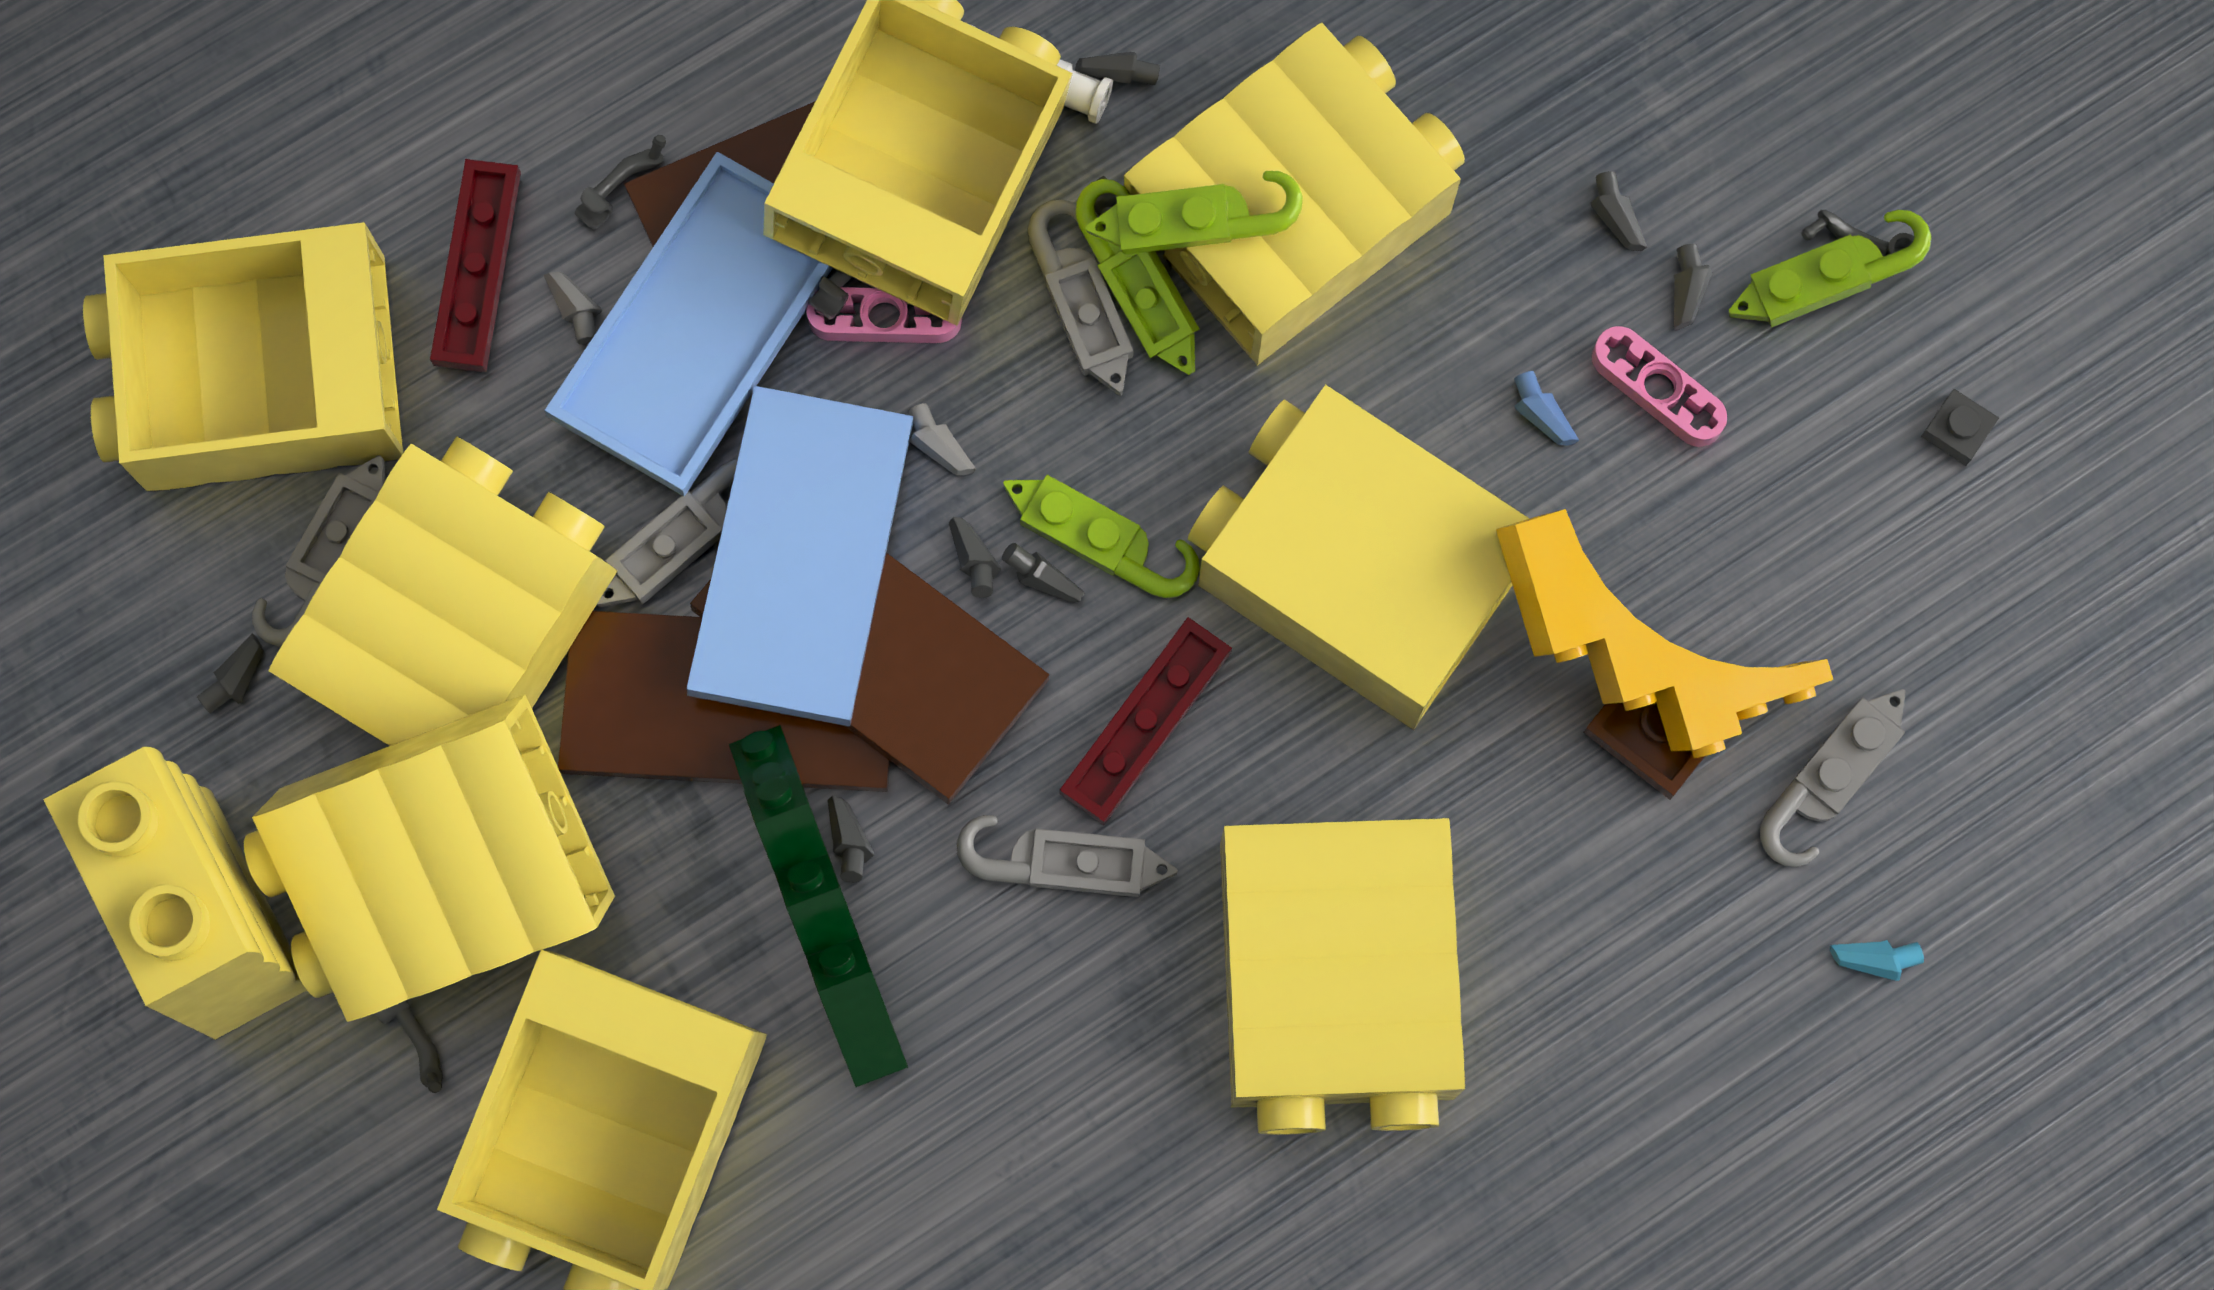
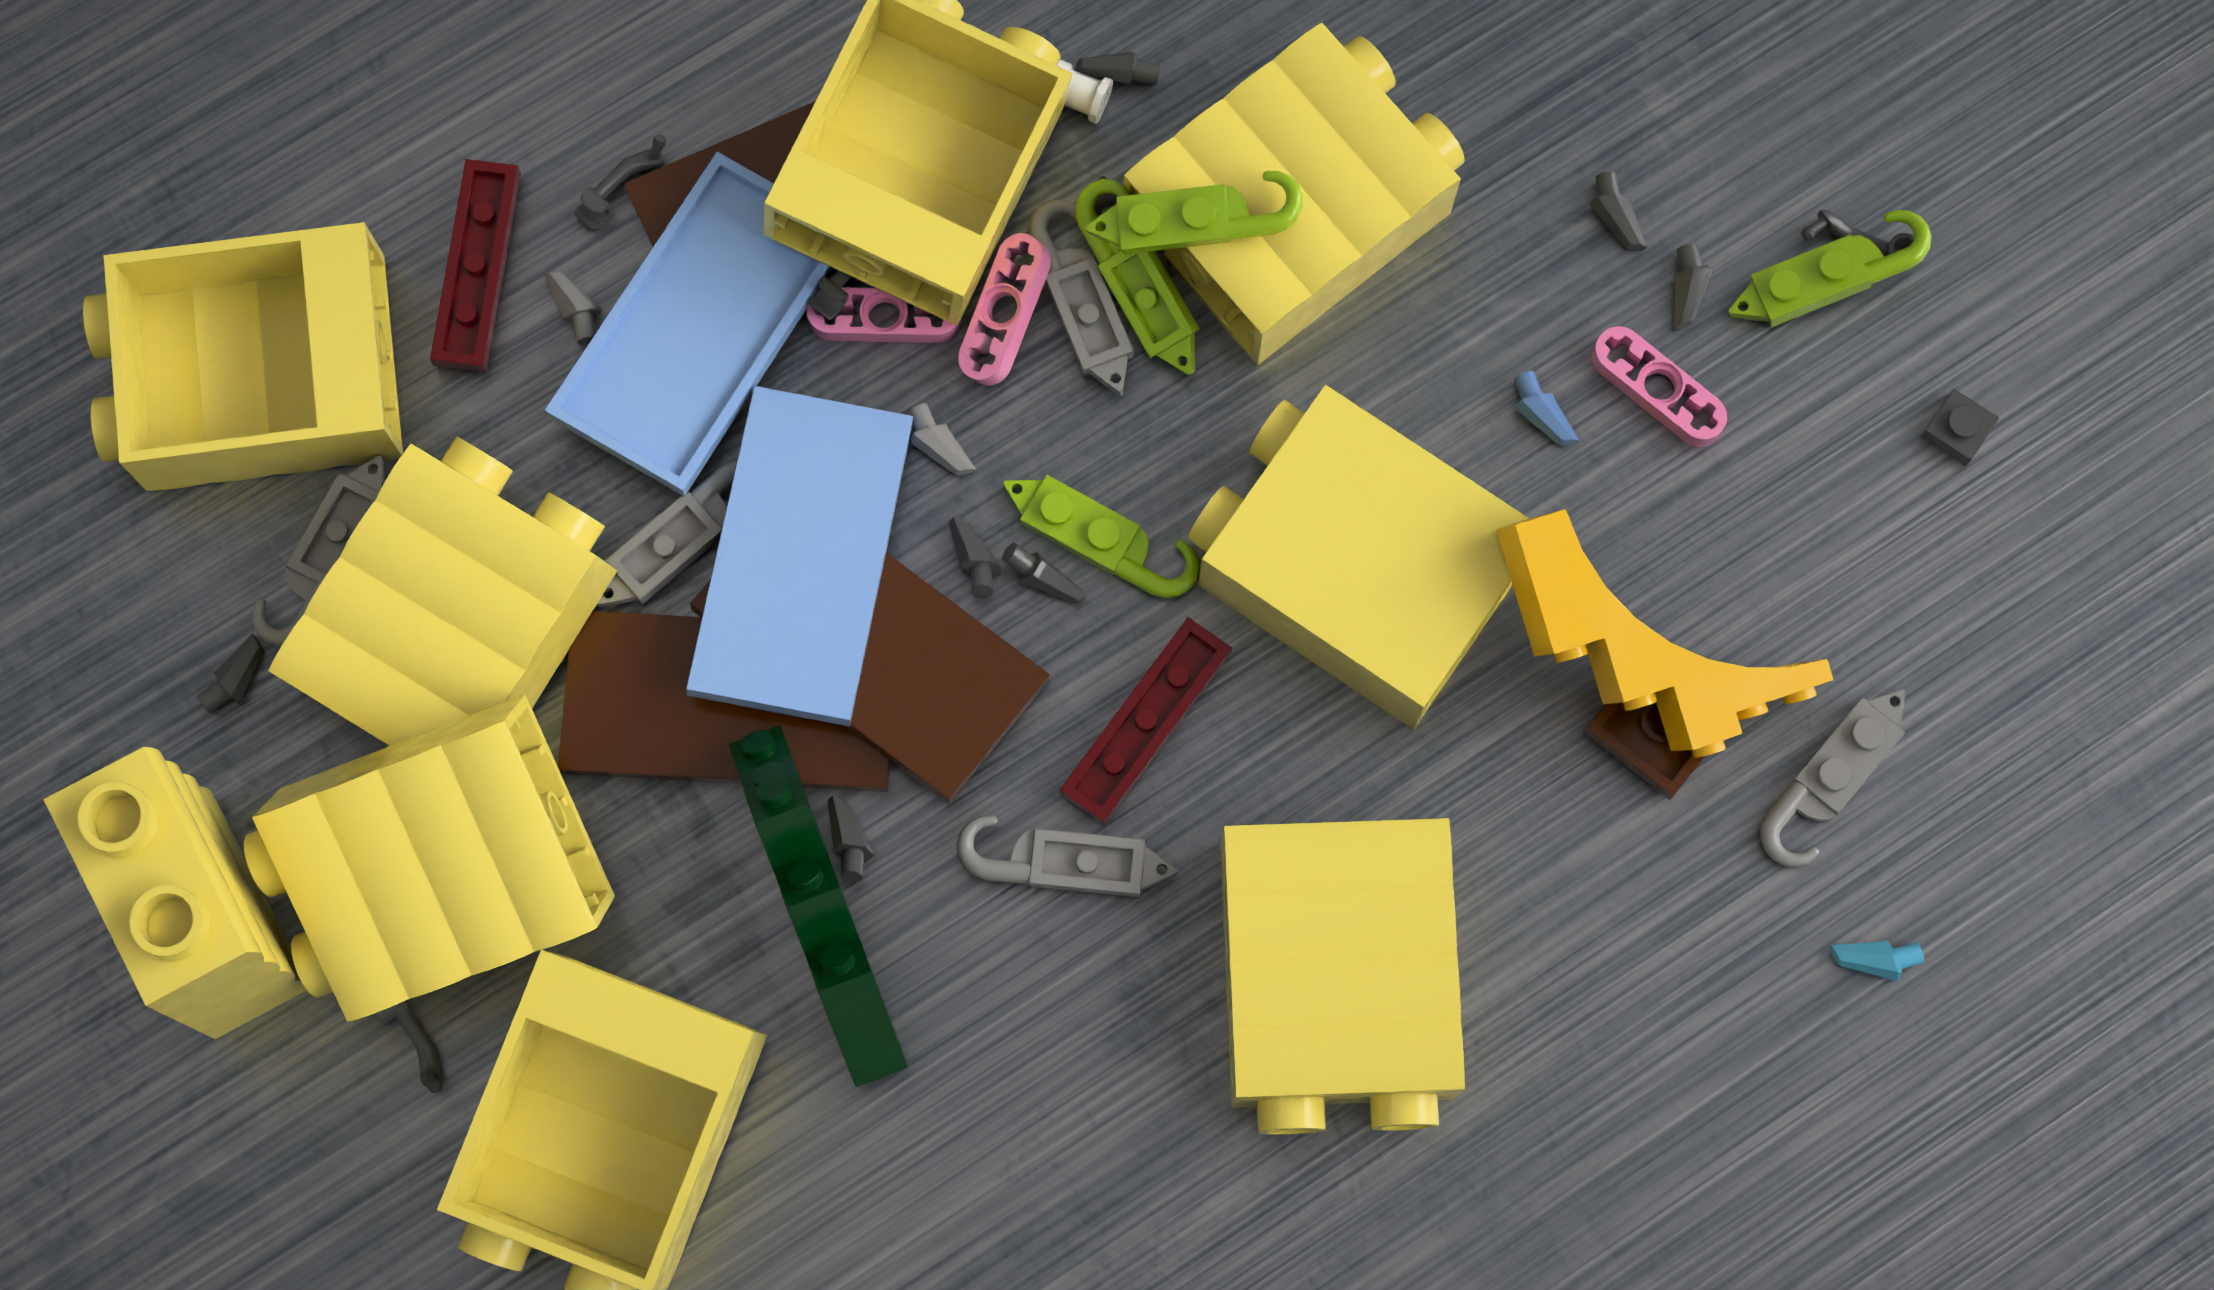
none -> bright pink beam [958,233,1051,386]

